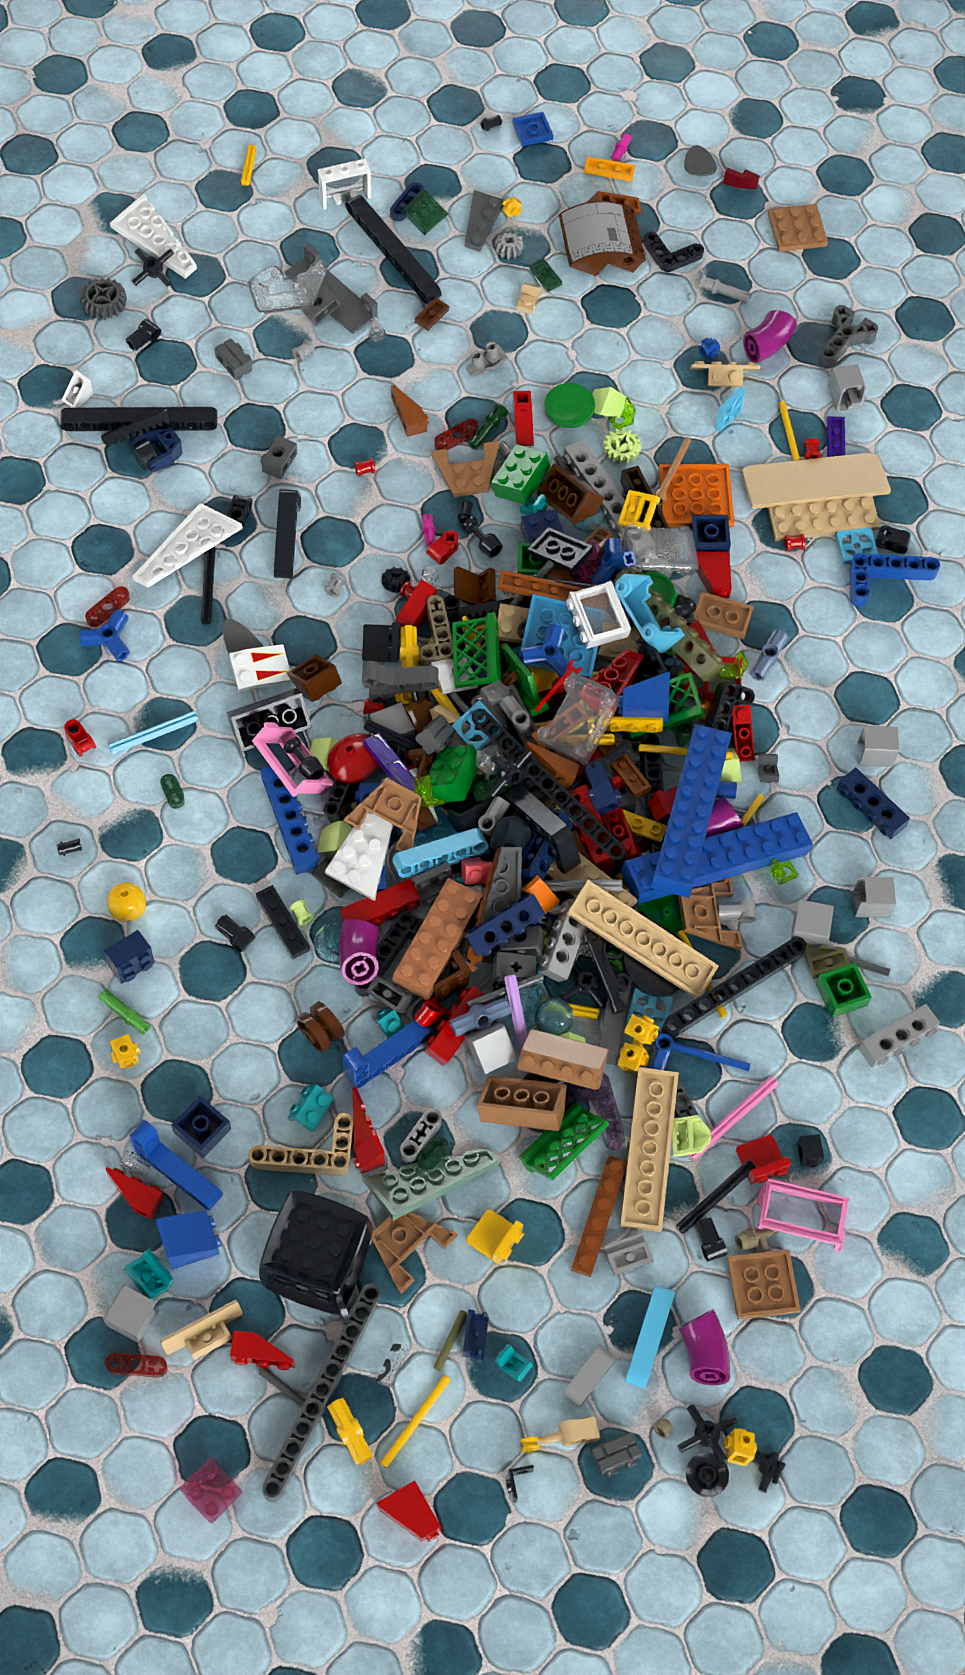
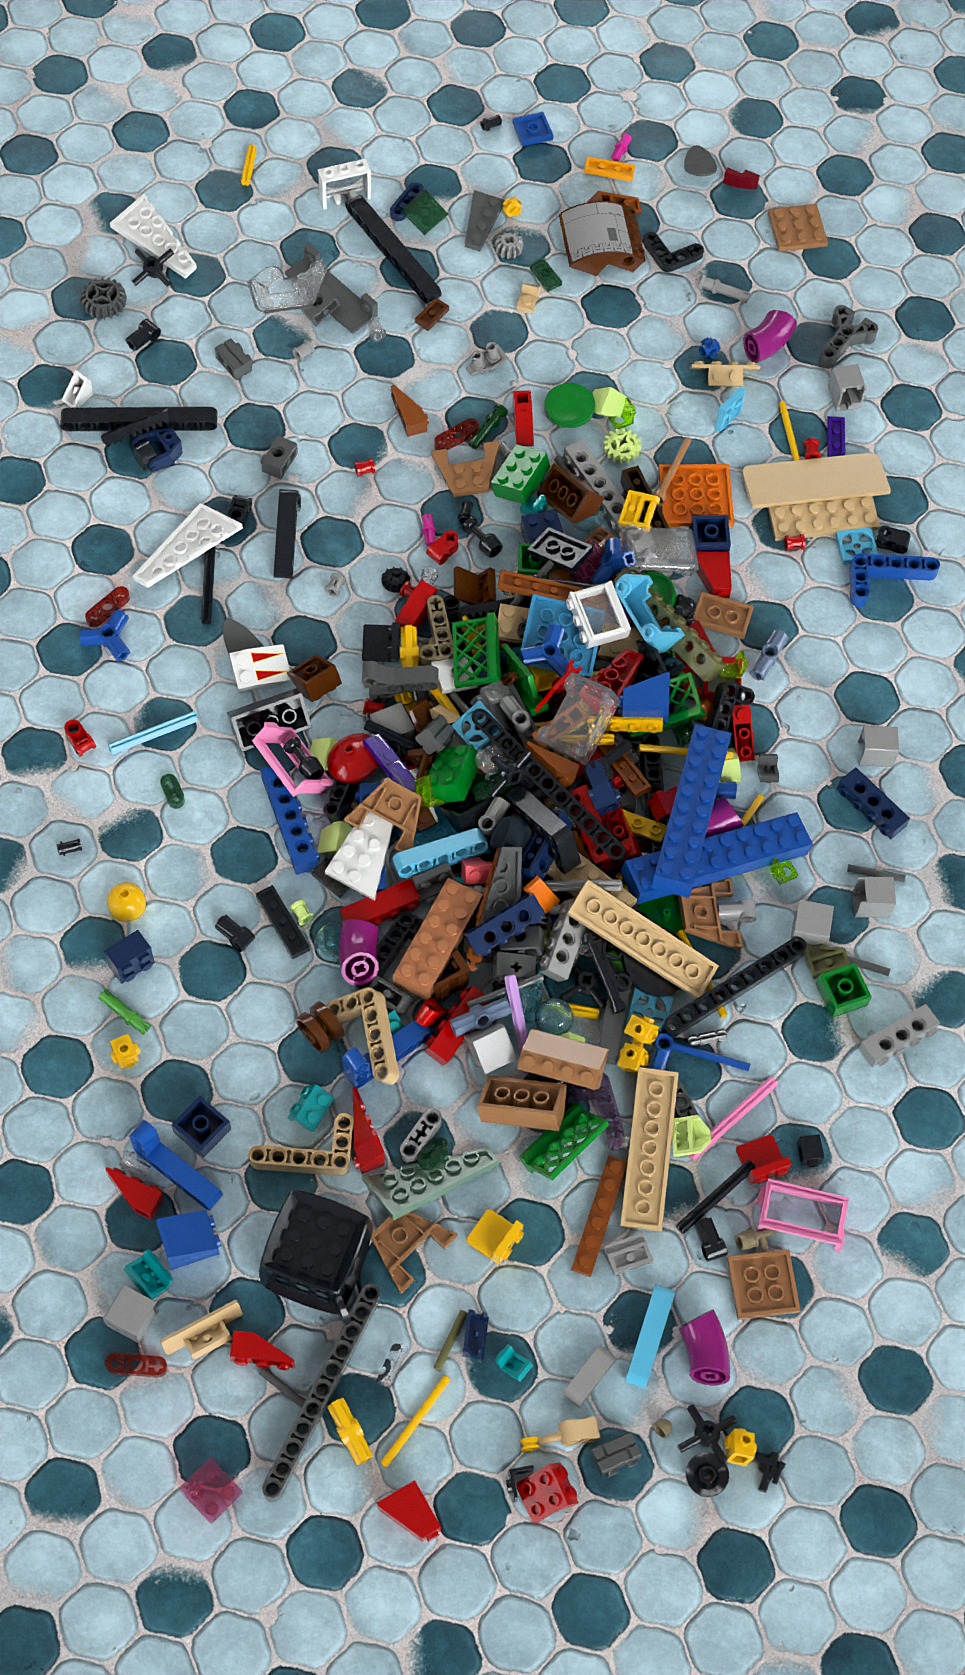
none -> tan beam [326,987,399,1085]
none -> red bracket [516,1462,579,1523]
none -> axle [688,1029,727,1047]
none -> dark grey bar [847,864,906,882]

